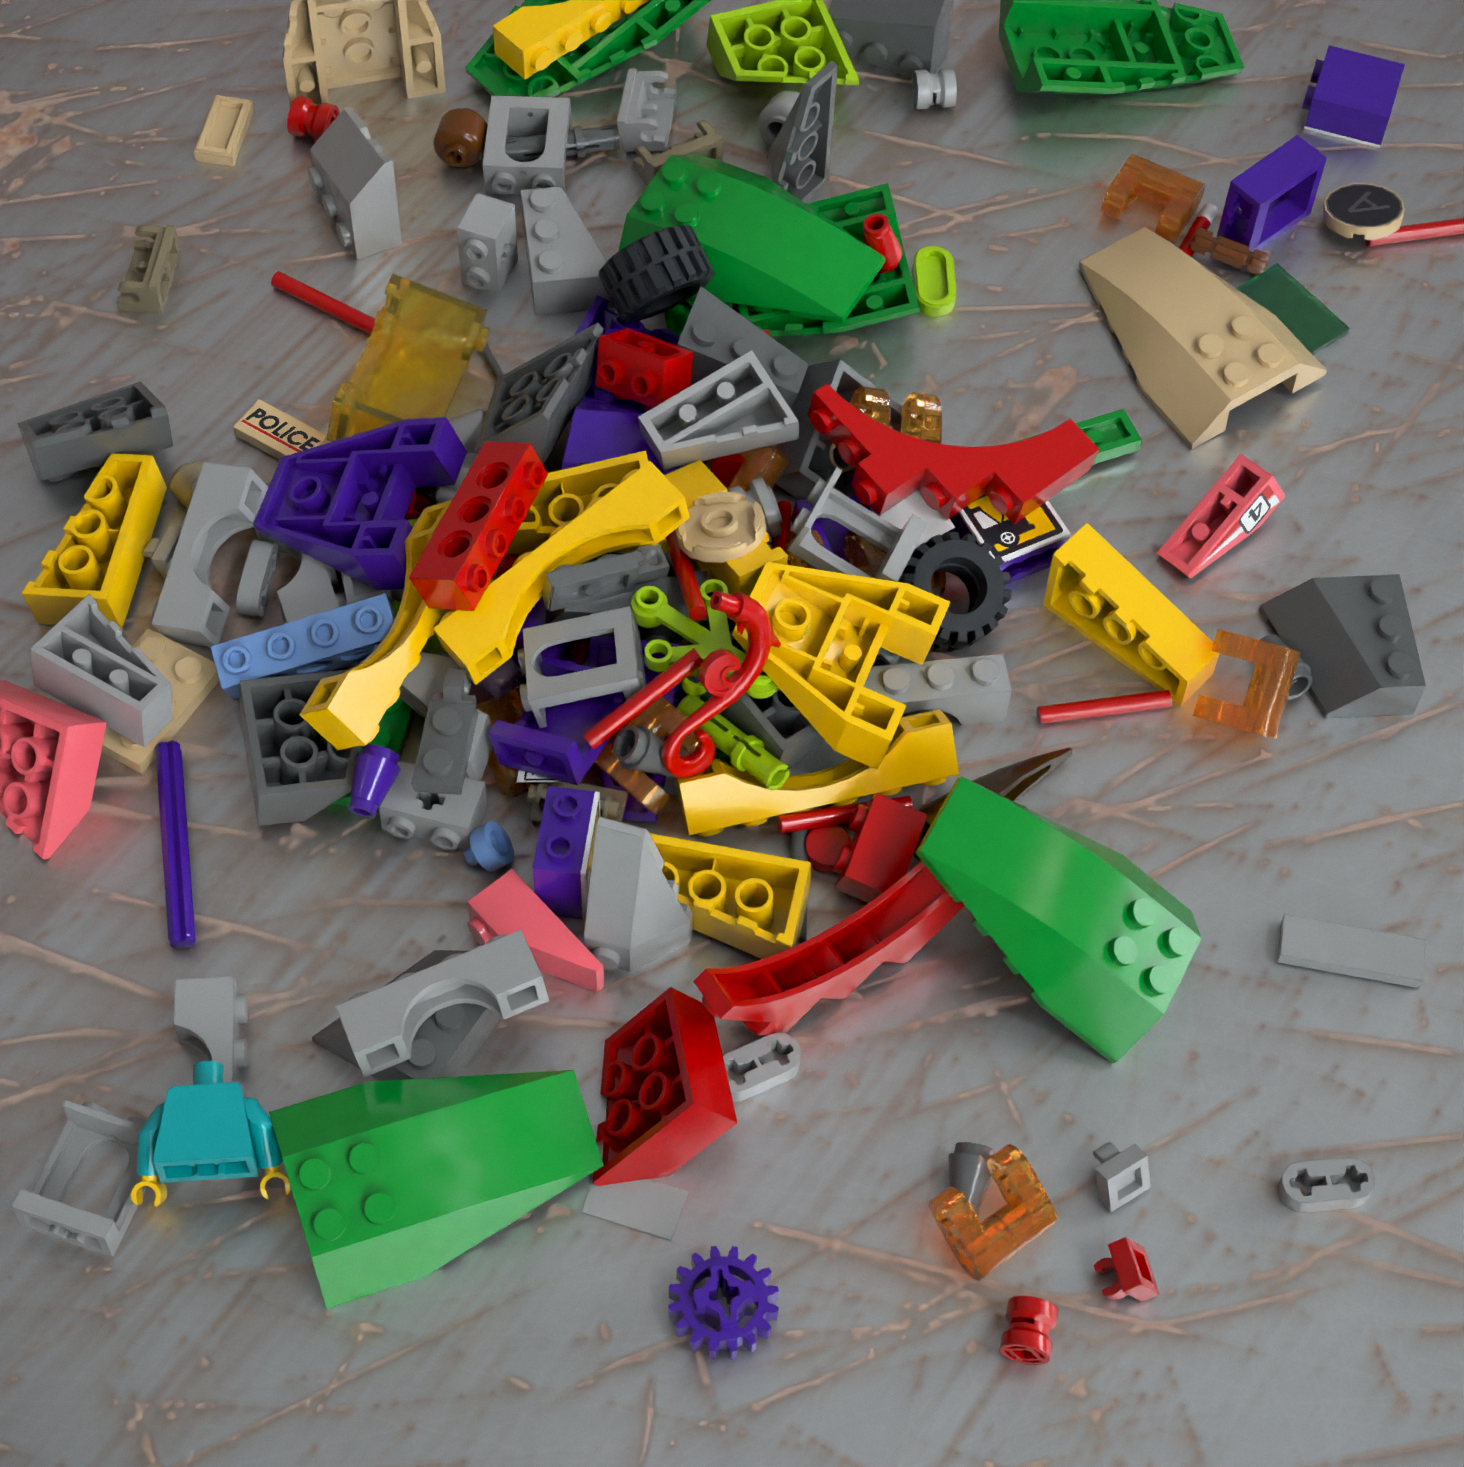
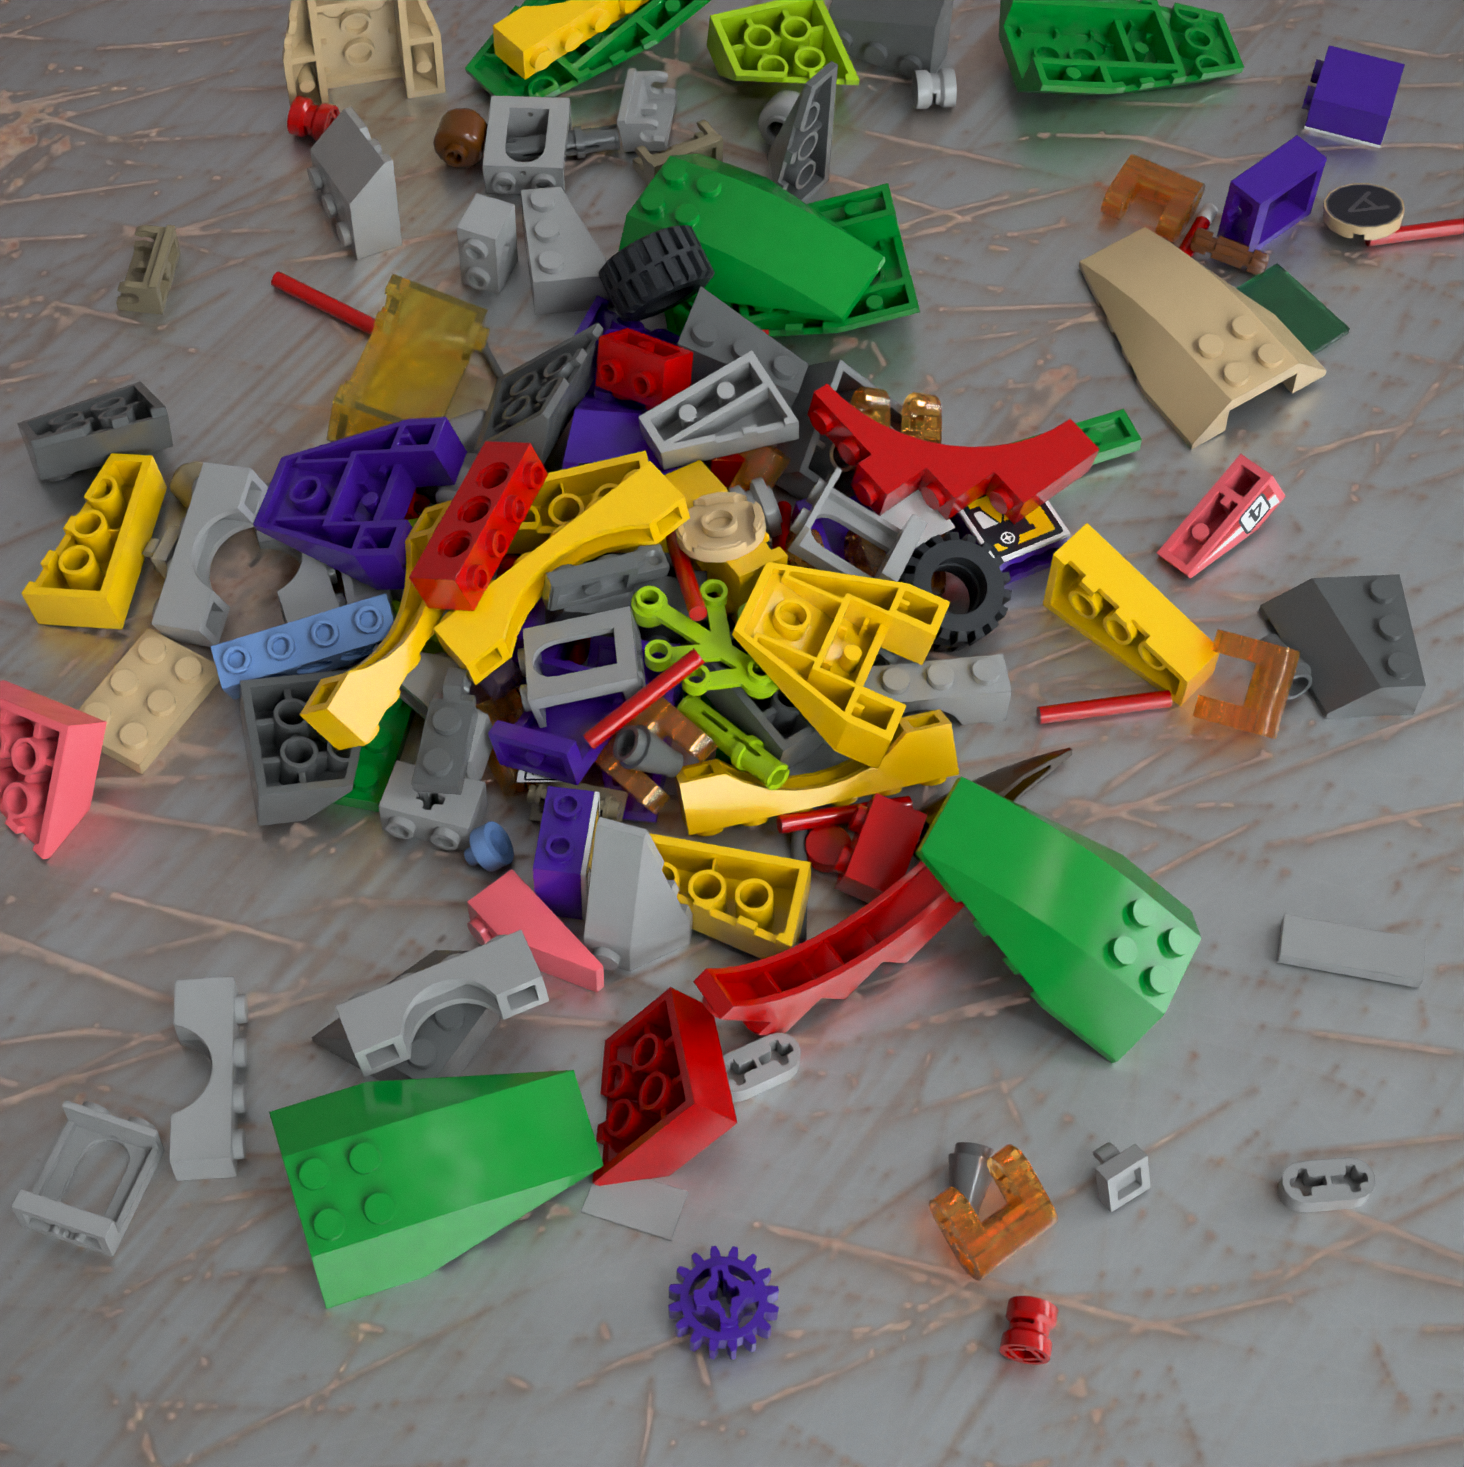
light grey wedge [29,594,173,747] -> none
teal torso [131,1061,291,1207] -> none
dark purple axle [155,740,196,949] -> none
tan tile [194,95,255,167] -> none
tan tile [233,399,328,460] -> none
light grey beam [237,540,279,617] -> none
dark purple cone [348,744,401,818] -> none
red plant [661,591,781,778] -> none
red cone [863,213,903,273] -> none
lime tile [912,246,956,317] -> none
red tile [1094,1237,1160,1302] -> none

